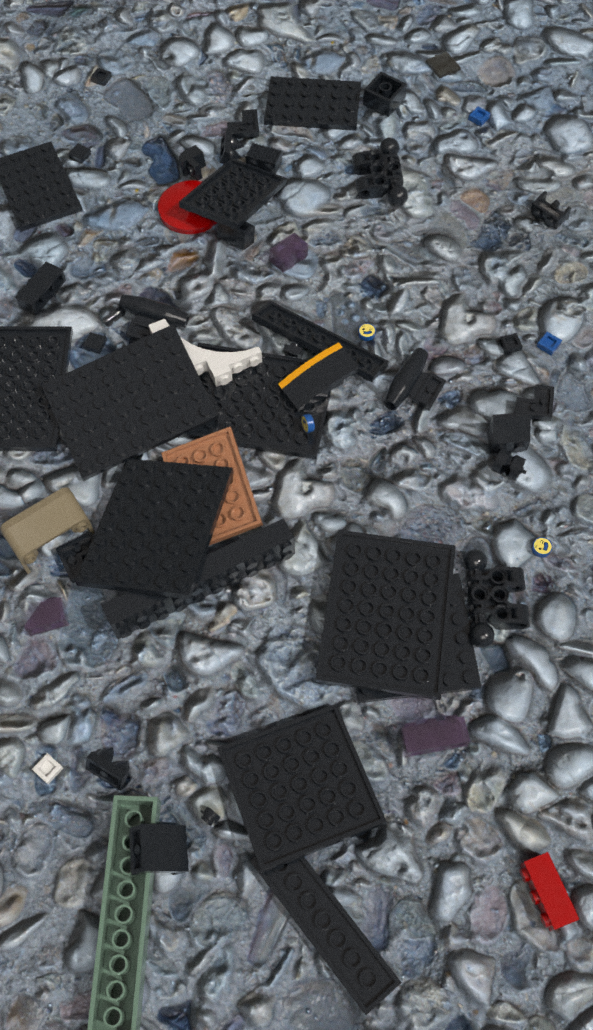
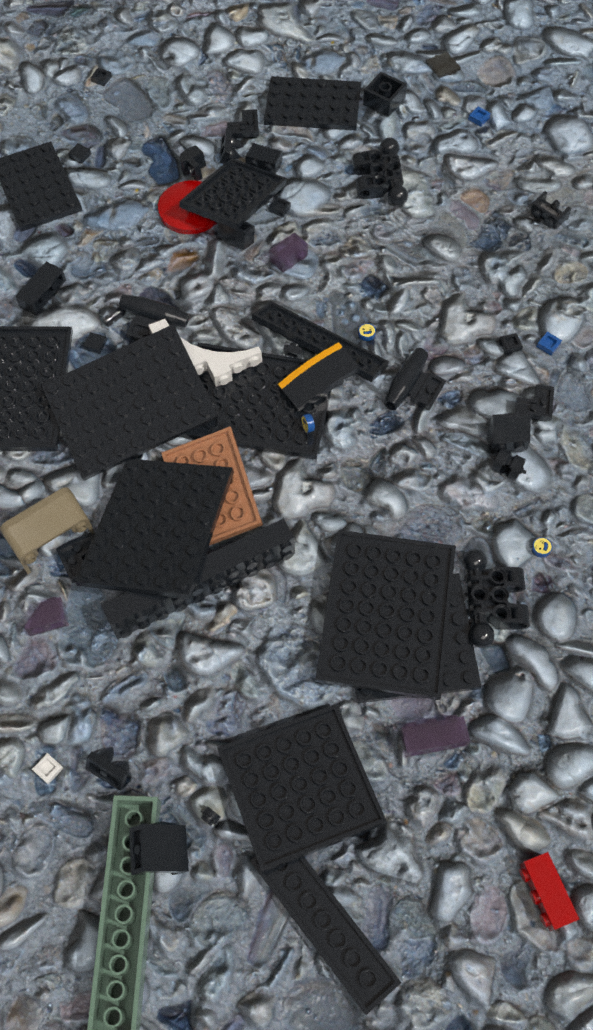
none -> black tile [269,197,291,217]

